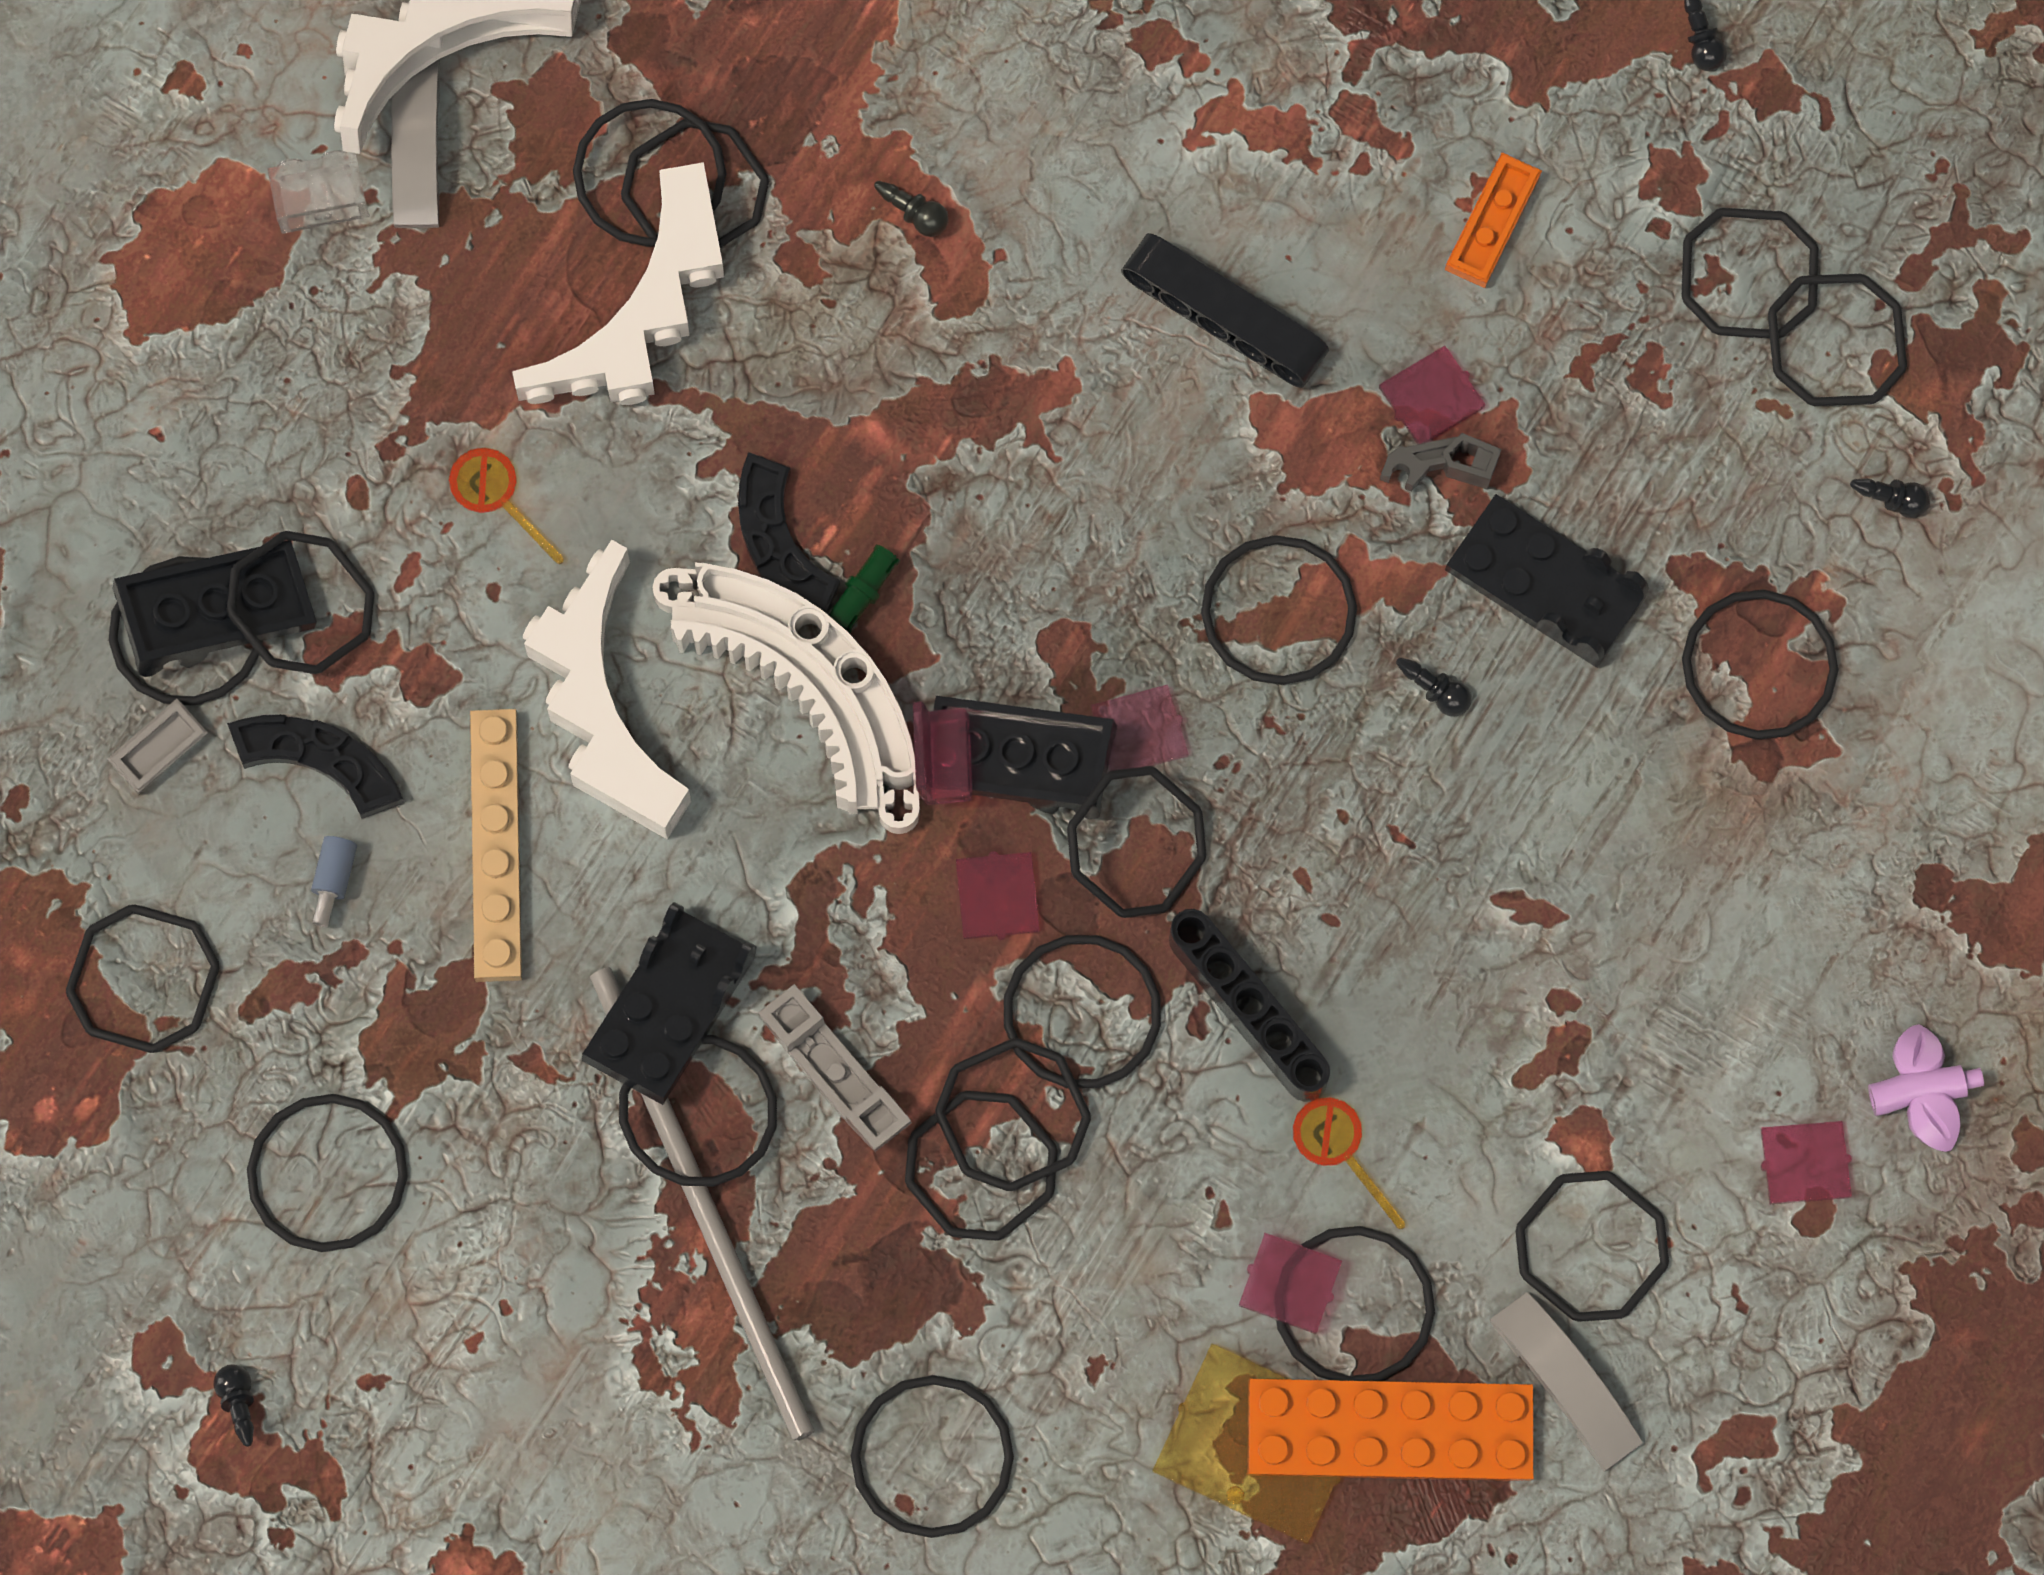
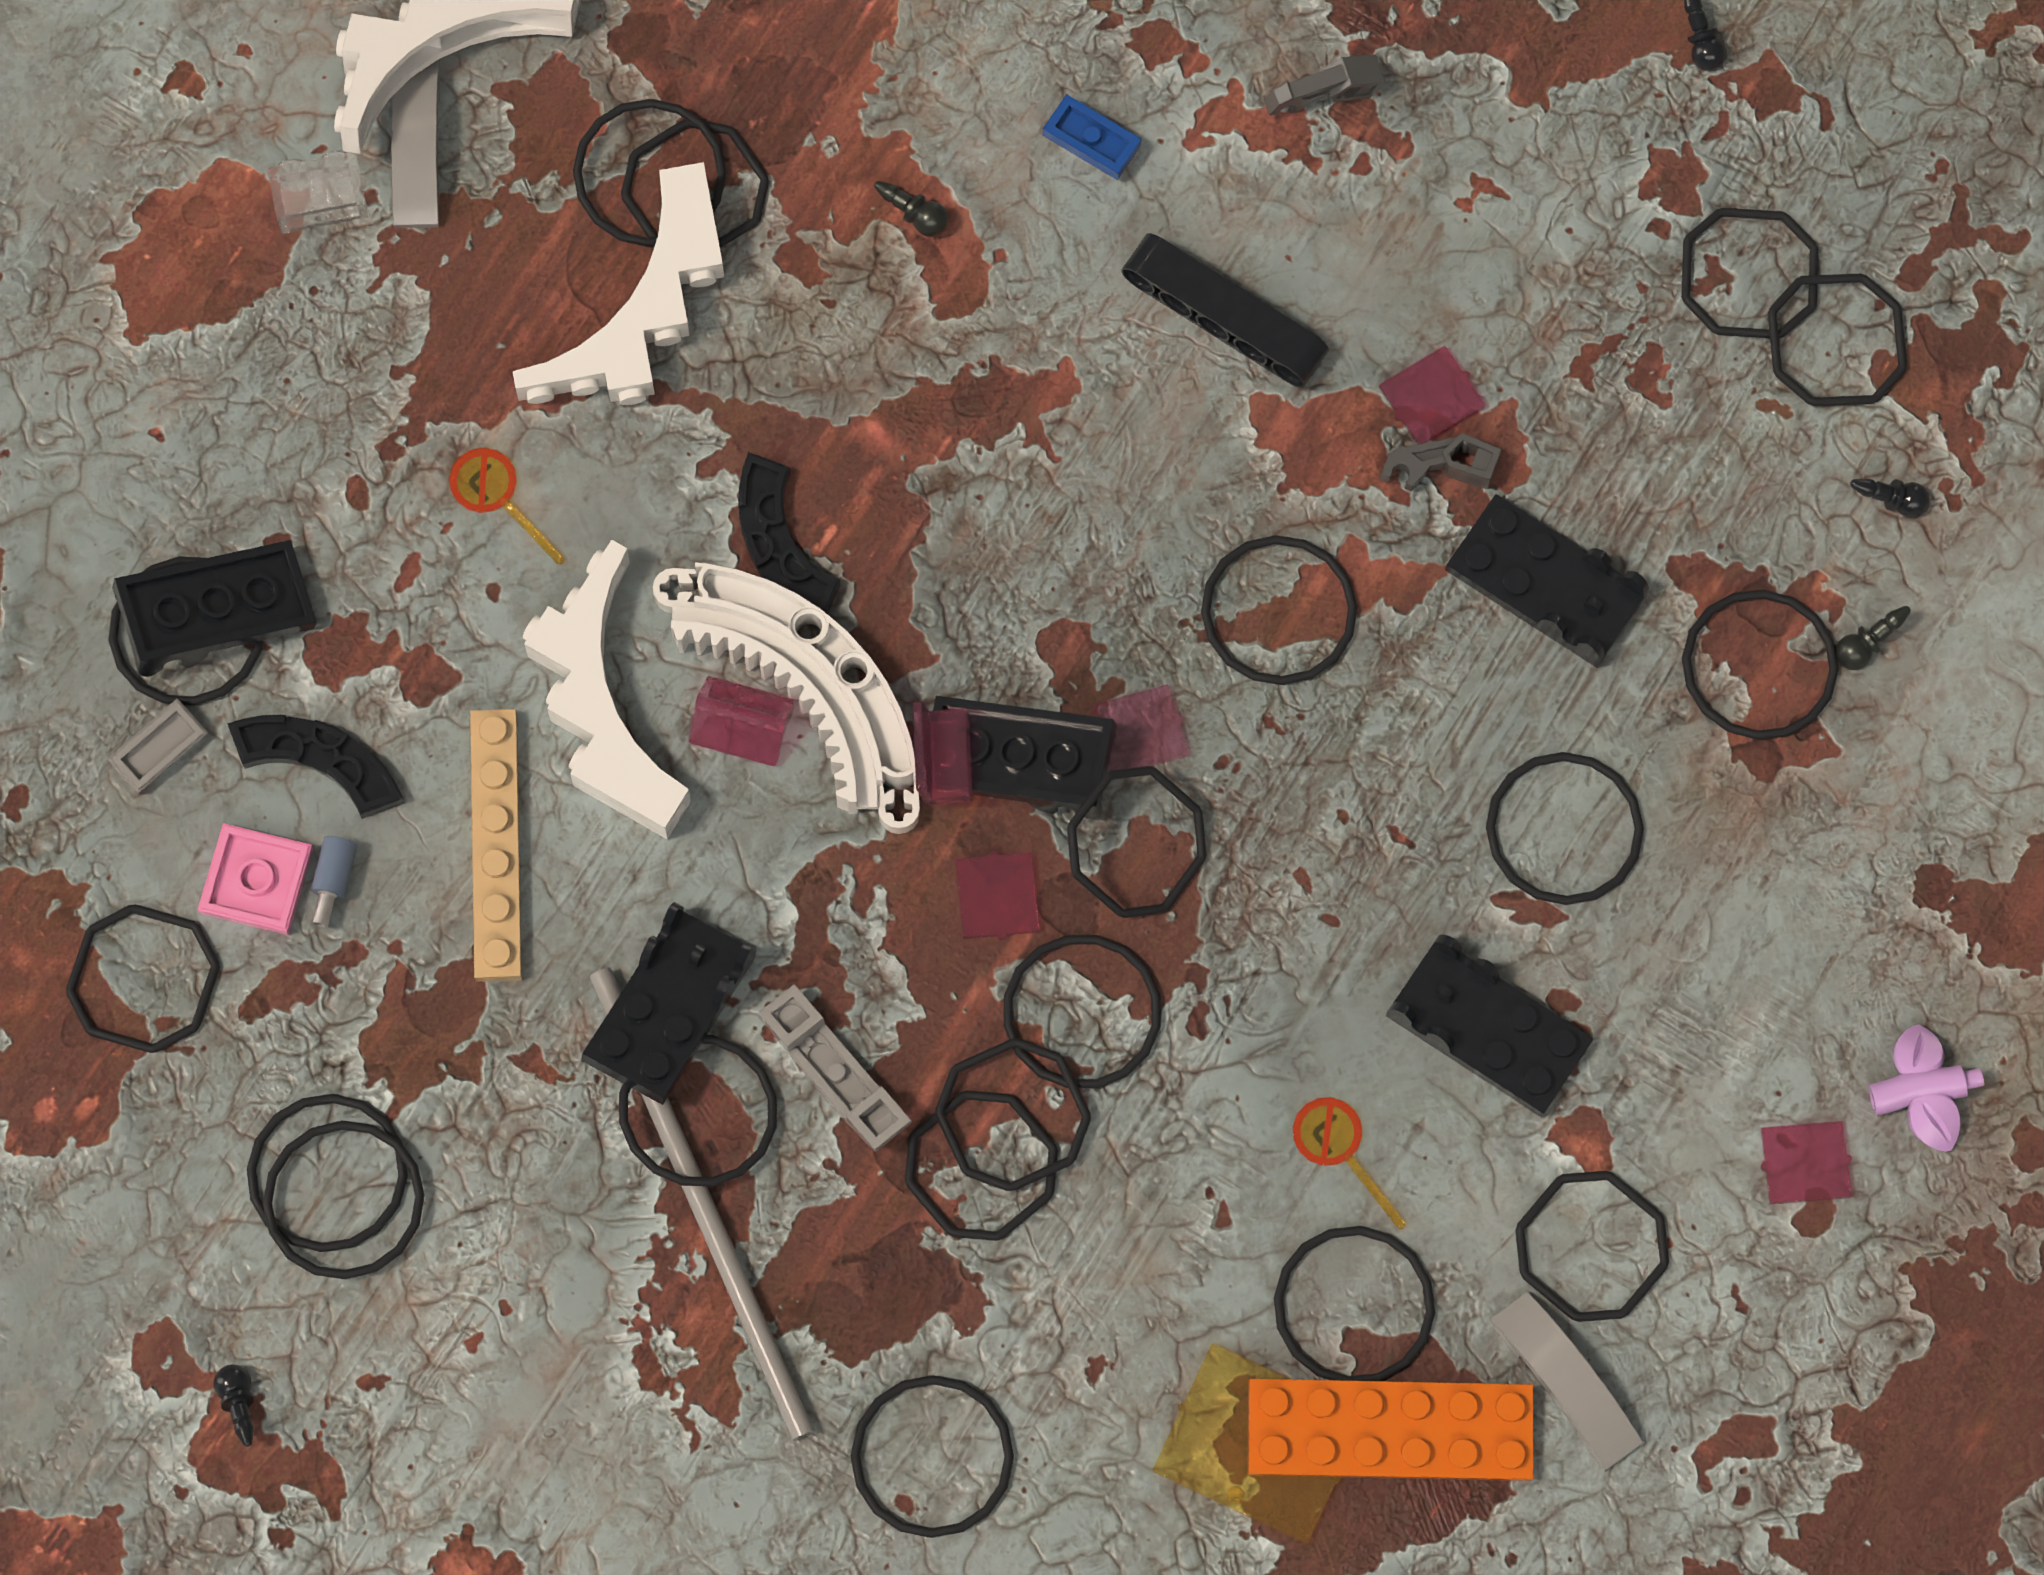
black piece [227,531,374,674] -> none
dark green pin [827,544,900,634] -> none
black beam [1169,909,1330,1102] -> none
clear pink piece [1239,1233,1342,1334] -> none
black bar [1396,658,1472,717] -> none
orange tile [1445,153,1542,288] -> none
none -> bright pink tile [198,823,314,935]
none -> black piece [263,1120,425,1280]
none -> clear pink panel [689,676,796,766]
none -> blue plate [1042,94,1142,180]
none -> dark grey piece [1264,54,1386,115]
none -> black hinge [1386,935,1594,1118]
none -> black piece [1486,752,1644,905]
none -> pearl dark grey bar [1836,606,1911,670]

